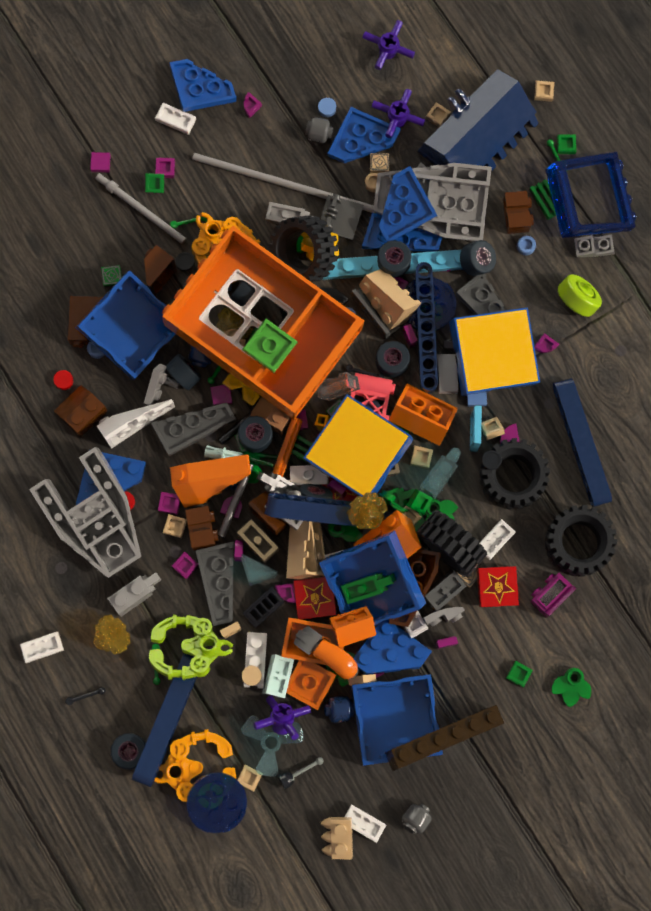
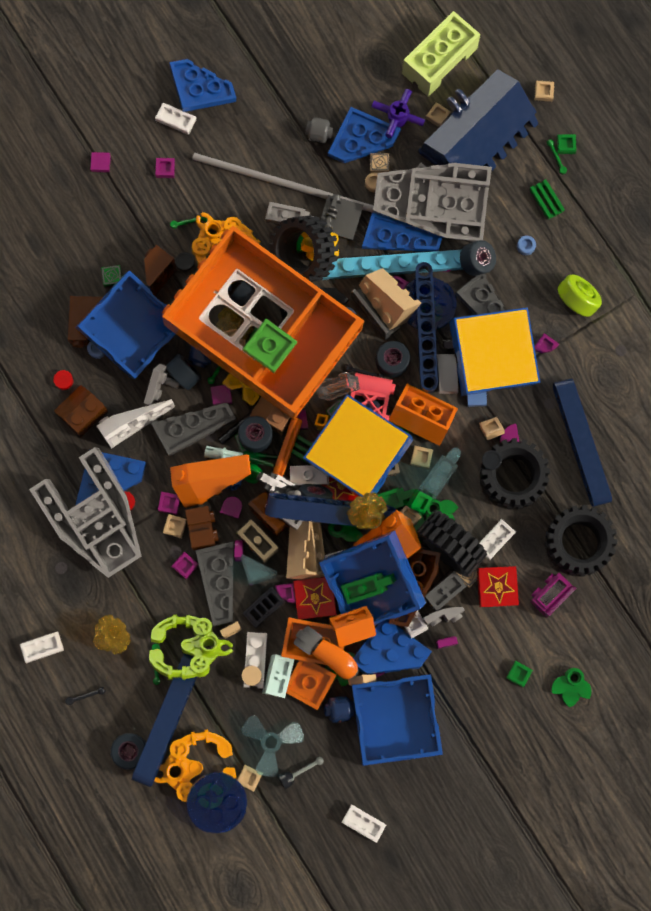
light grey bar [96,173,187,244] -> none
light grey hinge [108,573,161,617] -> none
green tile [145,173,164,193] -> none
flat silver bar [218,464,254,537] -> none
magenta tile [244,92,262,118] -> none
dark purple bar [253,696,311,740] -> none
medium blue tile [318,98,336,117] -> none
tan plate [321,817,353,860] -> none
magenta tile [327,480,347,499] -> none
dark purple bar [362,20,415,70] -> none
black wheel [377,240,412,278] -> none
green plate [378,490,409,513] -> none
blue plate [379,166,437,242] -> none
dark brown arch [384,705,504,771] -> none
magenta tile [402,324,418,349] -> none
dark grey head [402,803,432,835] -> none
medium azure tile [470,405,482,452] -> none
reddish brown brick [503,191,534,234] -> none
clear blue windscreen [545,152,636,238] -> none
light grey slope [574,234,615,257] -> none
none -> yellowish green piece [402,11,480,97]

